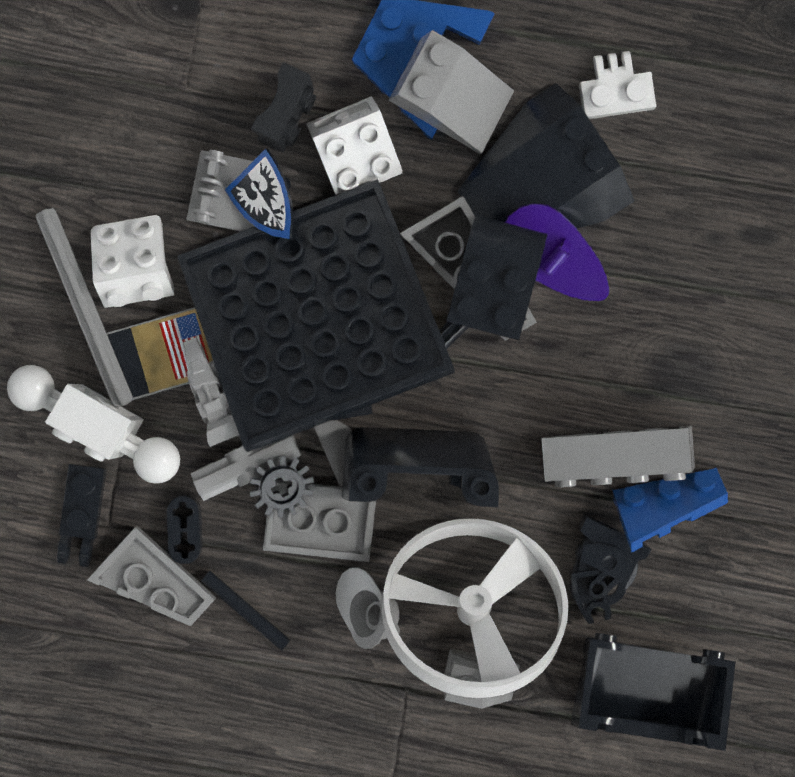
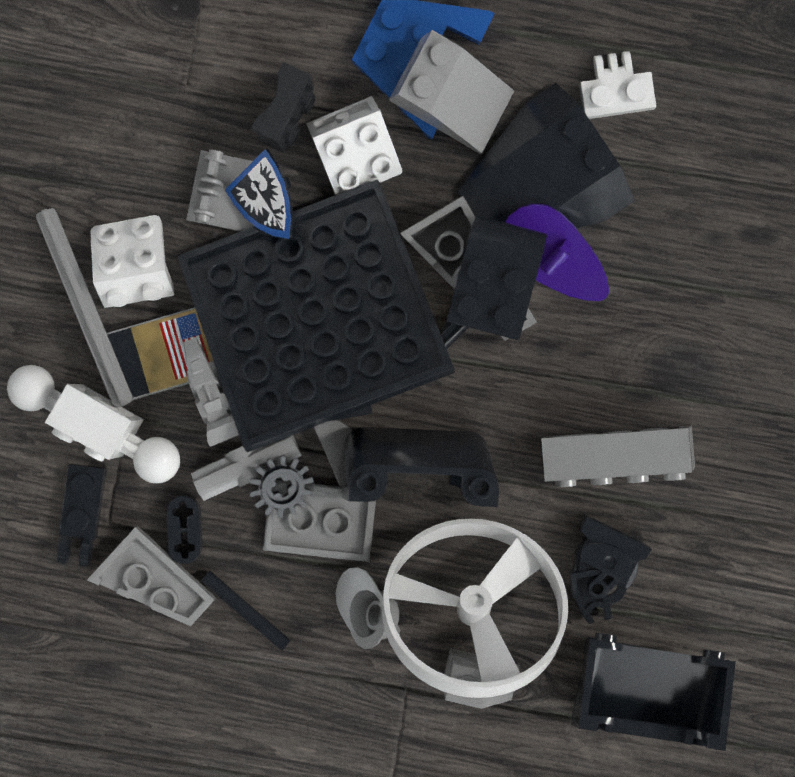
blue wing [612,468,728,552] -> none

